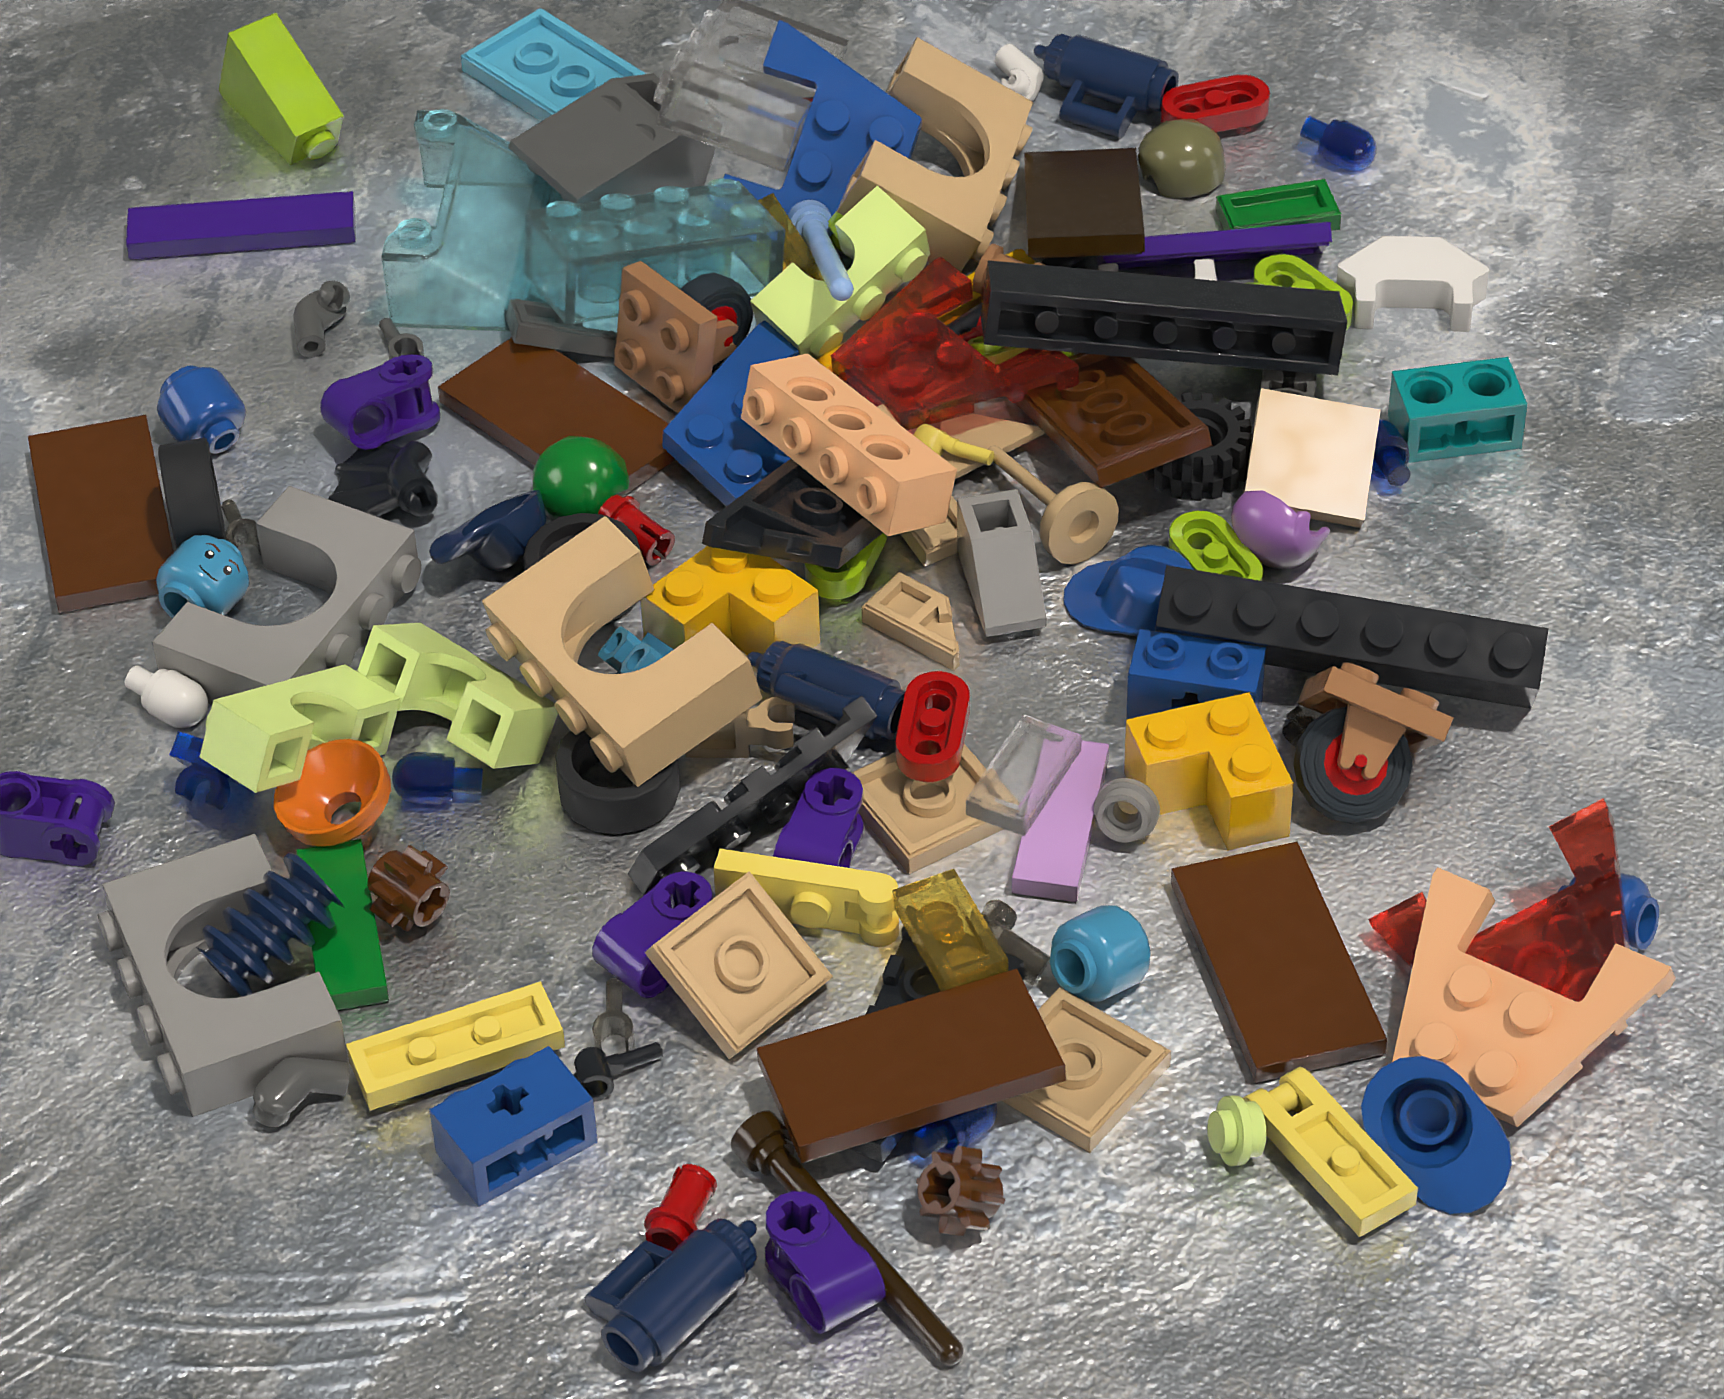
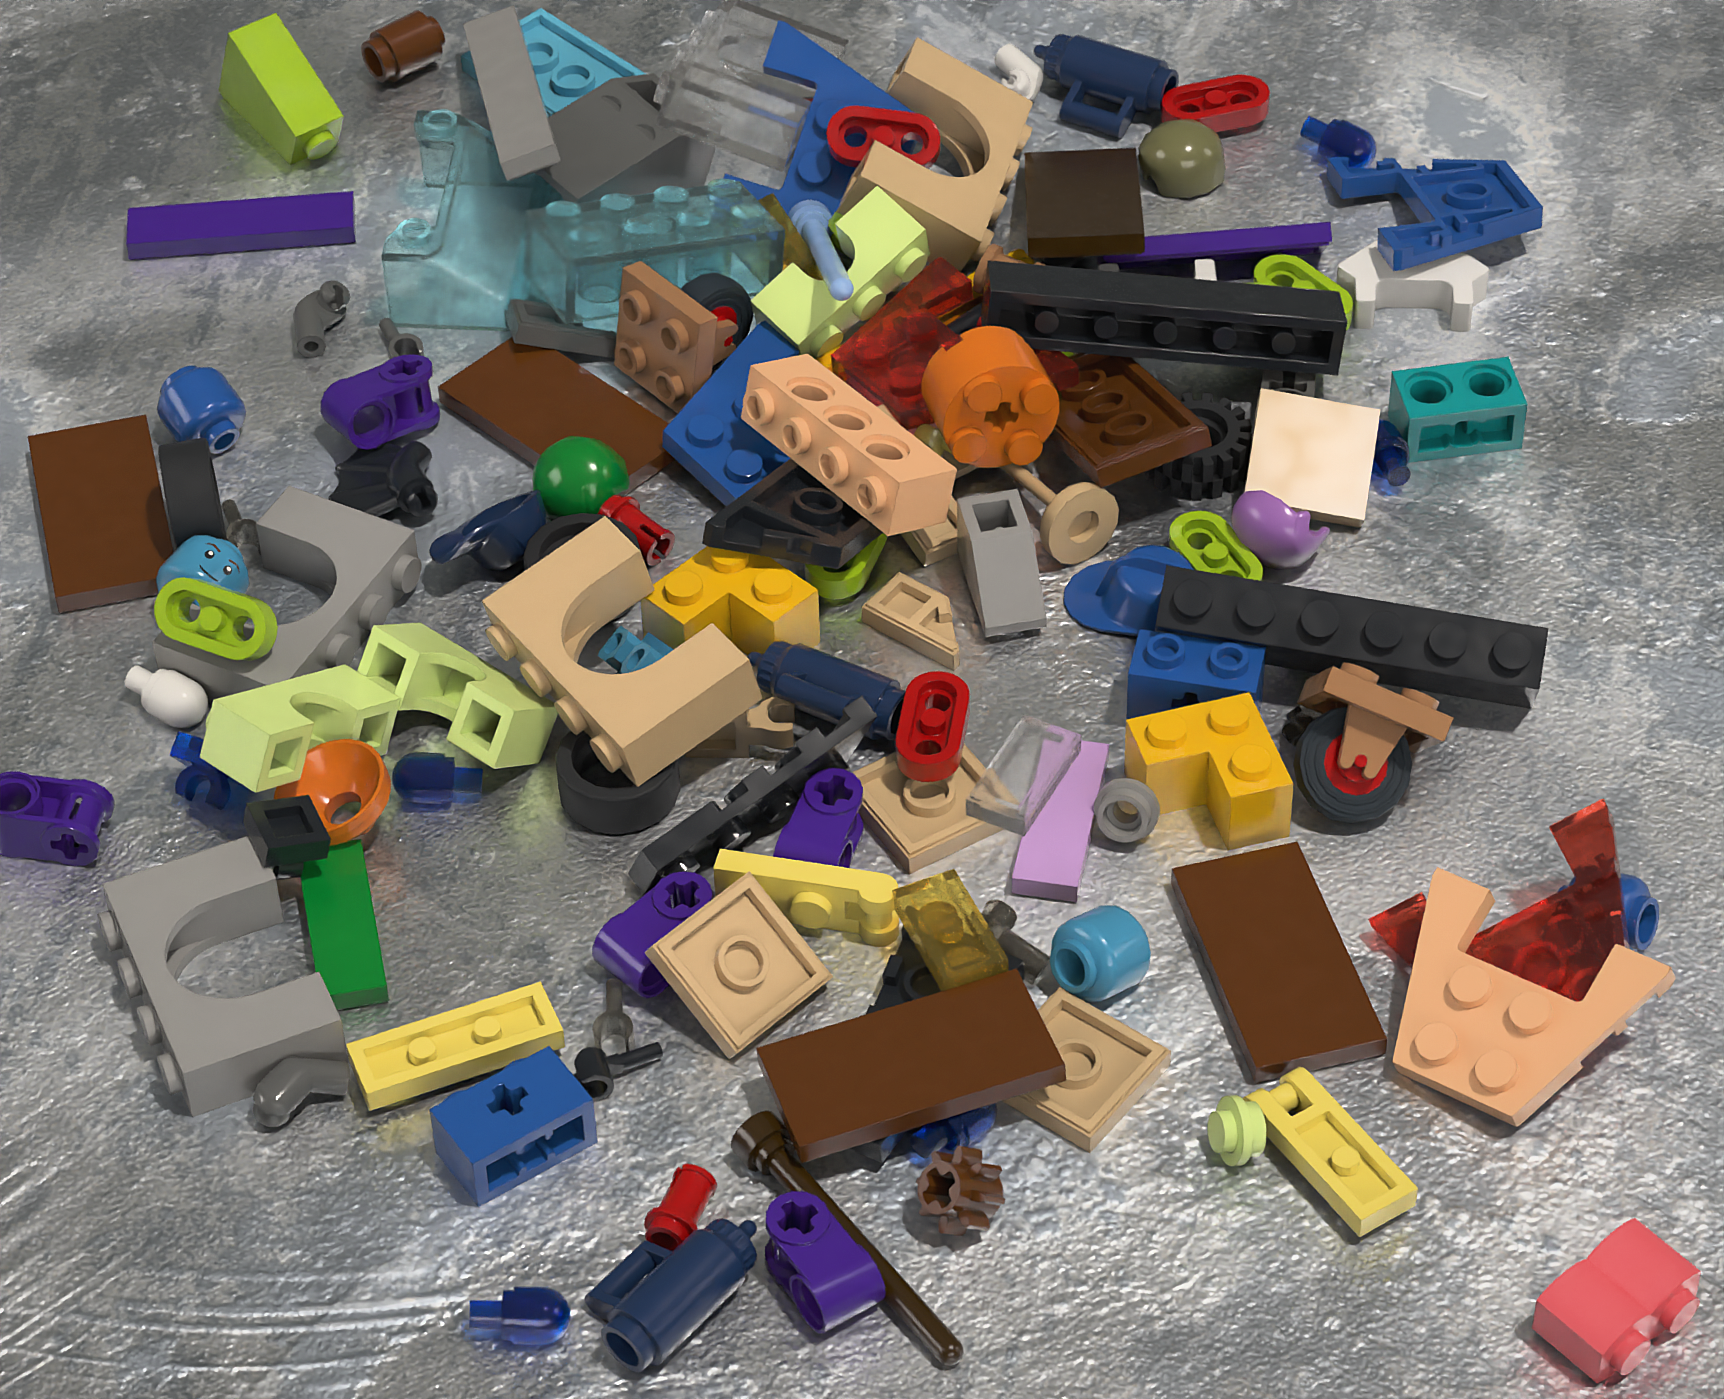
dark blue piece [196,852,345,997] -> none
reddish brown gear [367,845,450,932] -> none
green tile [1216,179,1341,231] -> none
blue piece [1361,1056,1512,1214] -> none
none -> lime plate [154,577,278,661]
none -> black tile [243,795,331,880]
none -> reddish brown brick [361,10,445,82]
none -> light grey tile [463,5,561,181]
none -> clear blue cylinder [469,1286,571,1345]
none -> red plate [827,105,940,169]
none -> orange brick [921,326,1060,468]
none -> blue wing [1327,157,1543,271]
none -> coral brick [1532,1218,1701,1383]

